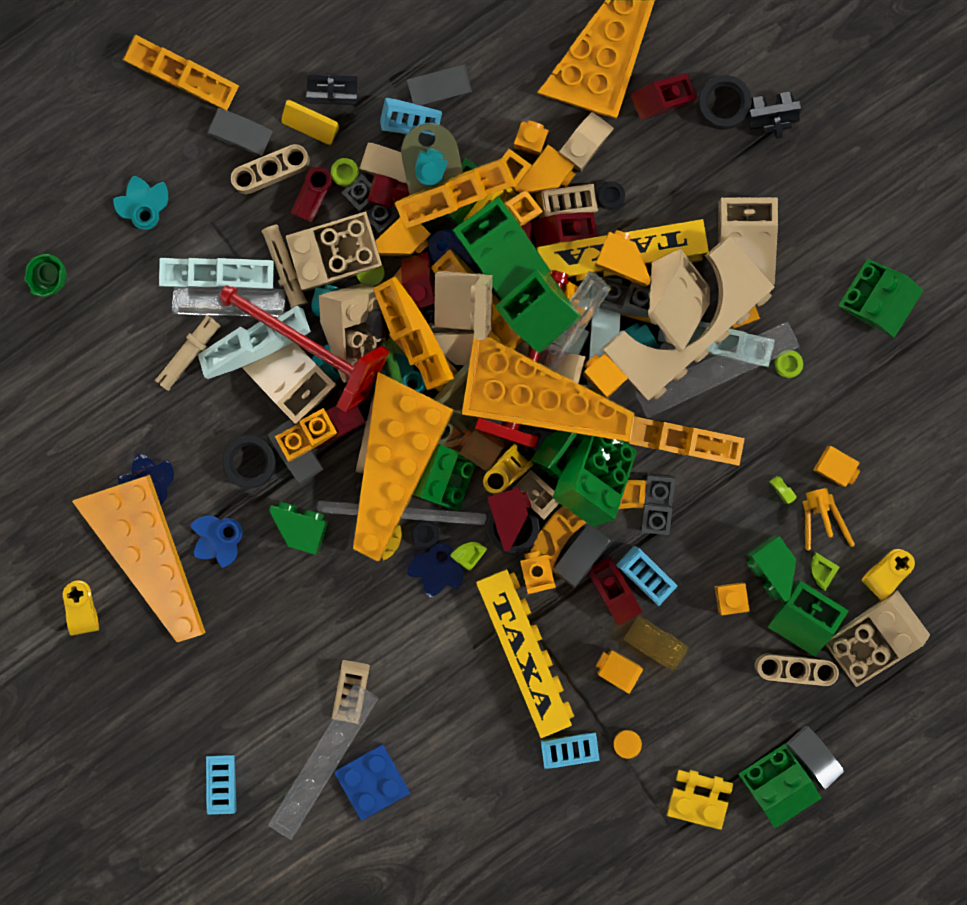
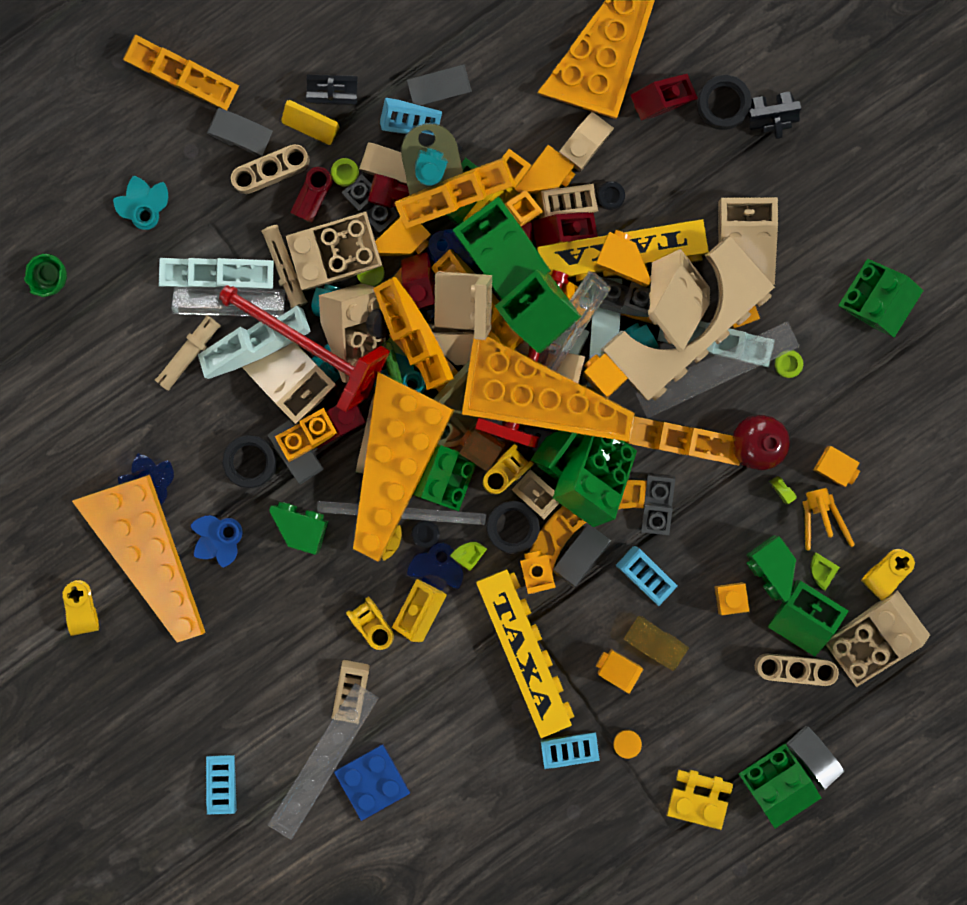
dark red slope [487,487,532,552] -> none
light orange brick [514,121,549,157] -> none
dark red slope [588,557,642,626] -> none
none -> yellow piece [346,596,394,650]
none -> yellow slope [392,579,447,642]
none -> dark red cylinder [733,415,790,471]

